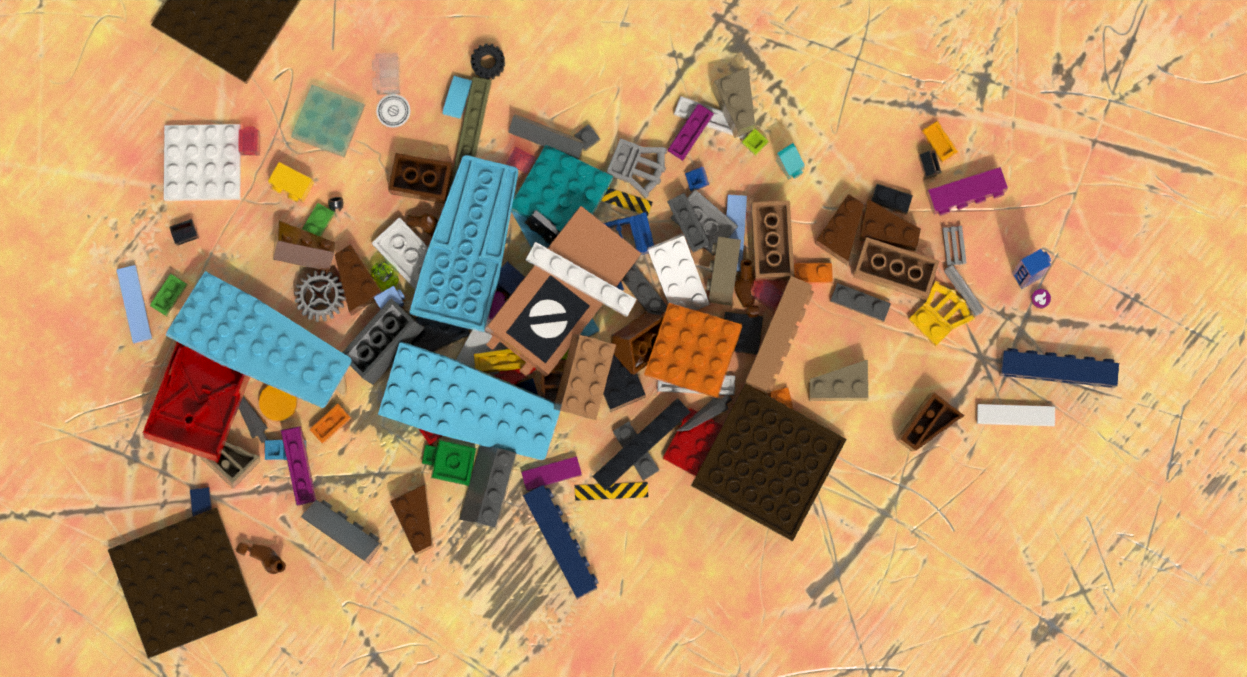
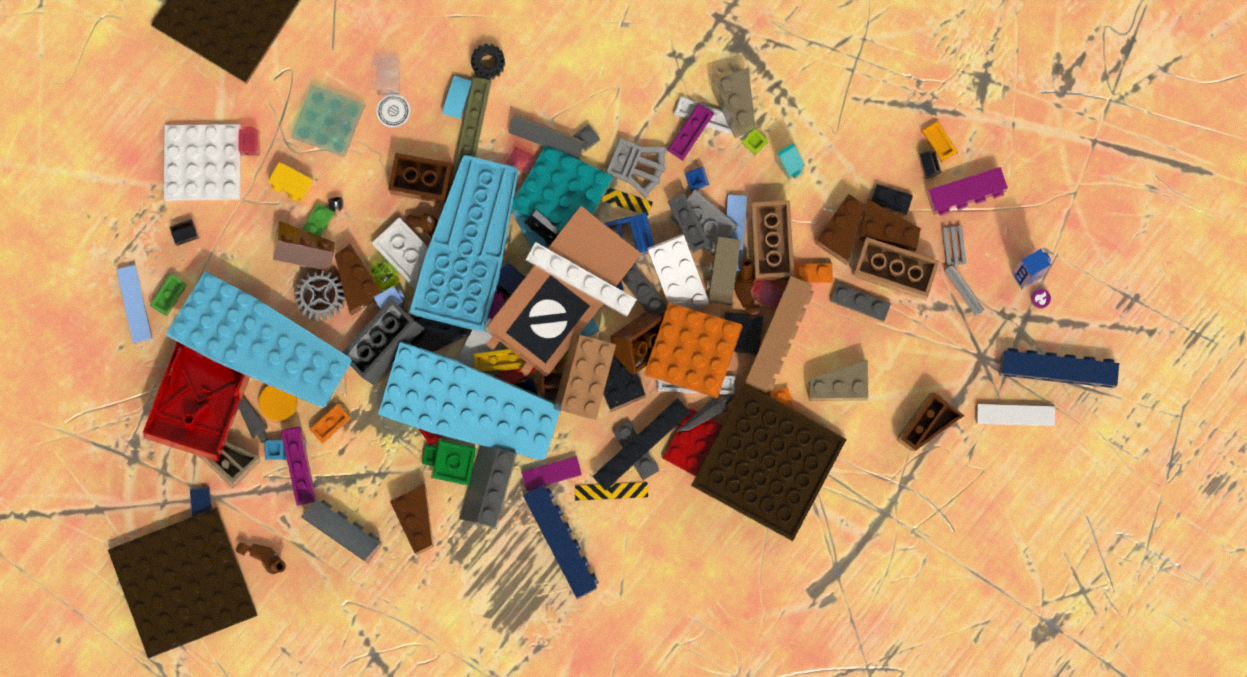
yellow plate [909,281,975,347] -> none

